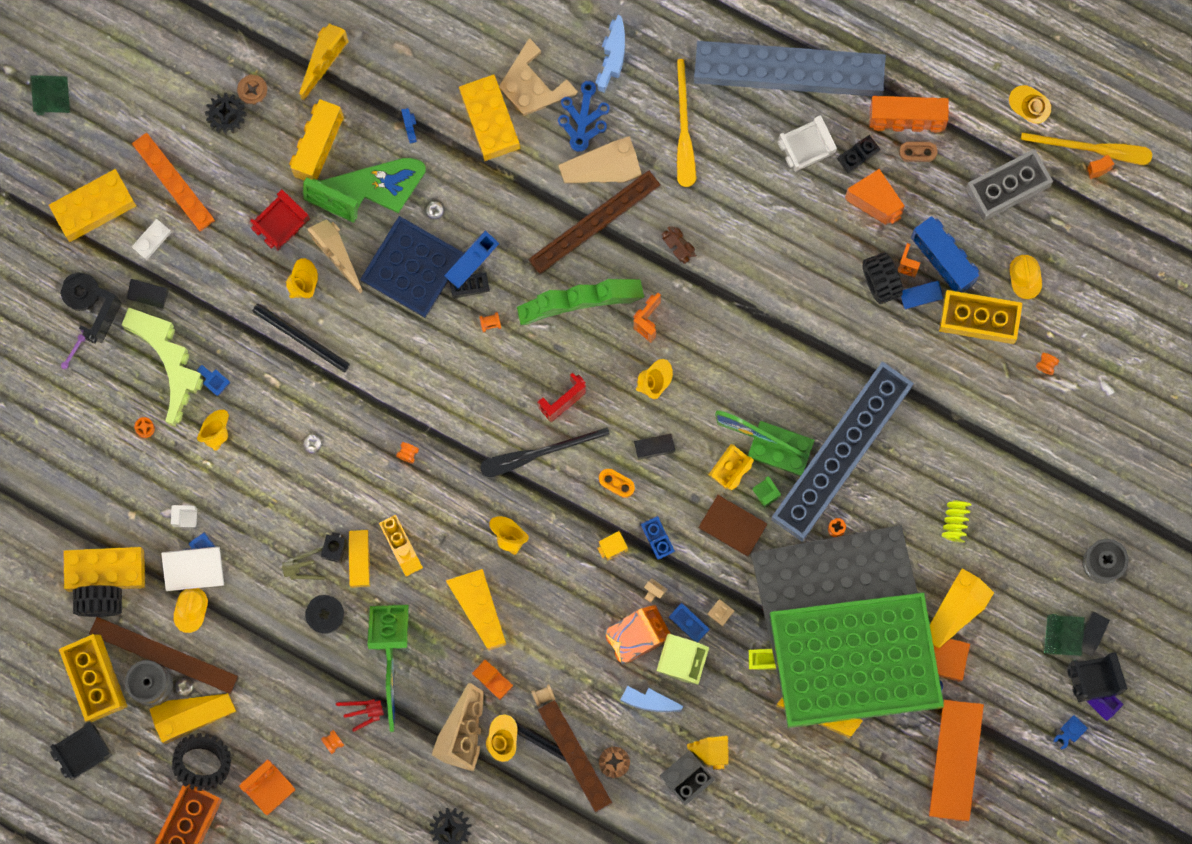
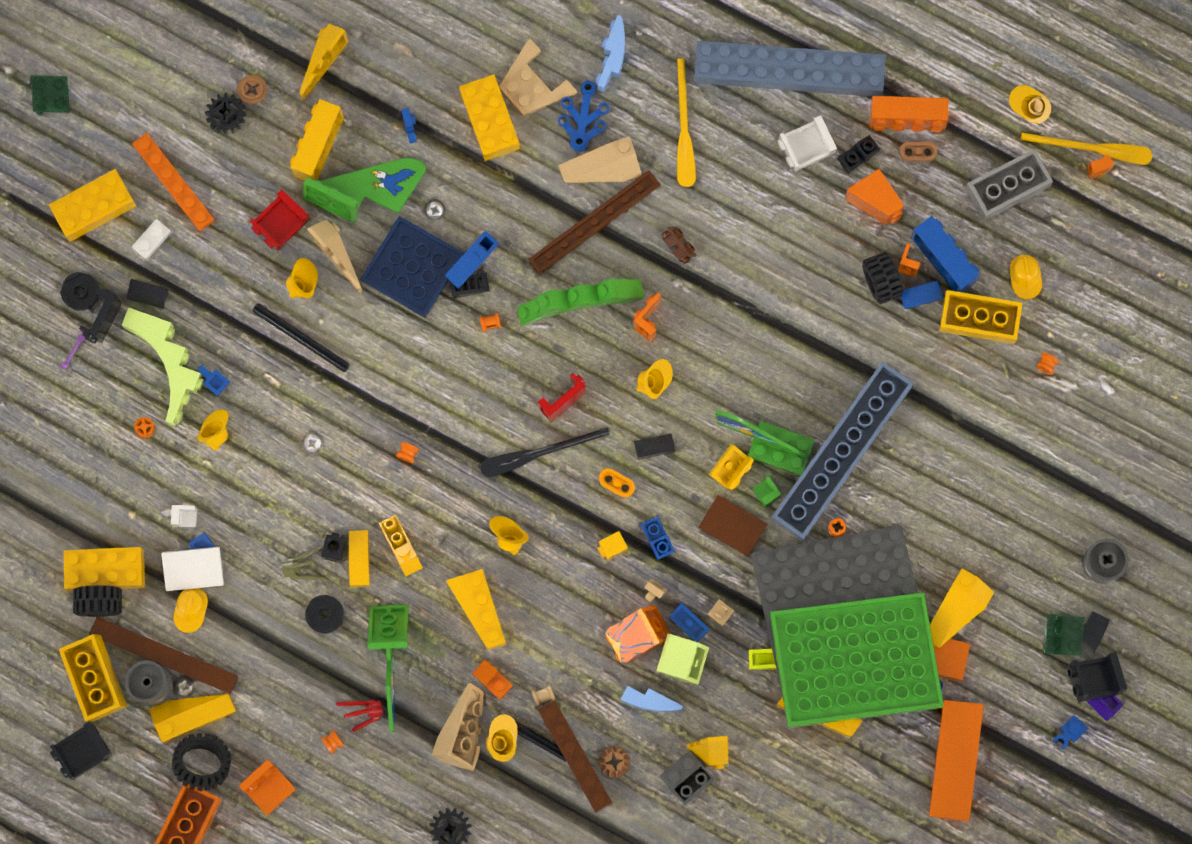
neon yellow piece [942,500,972,542] -> none

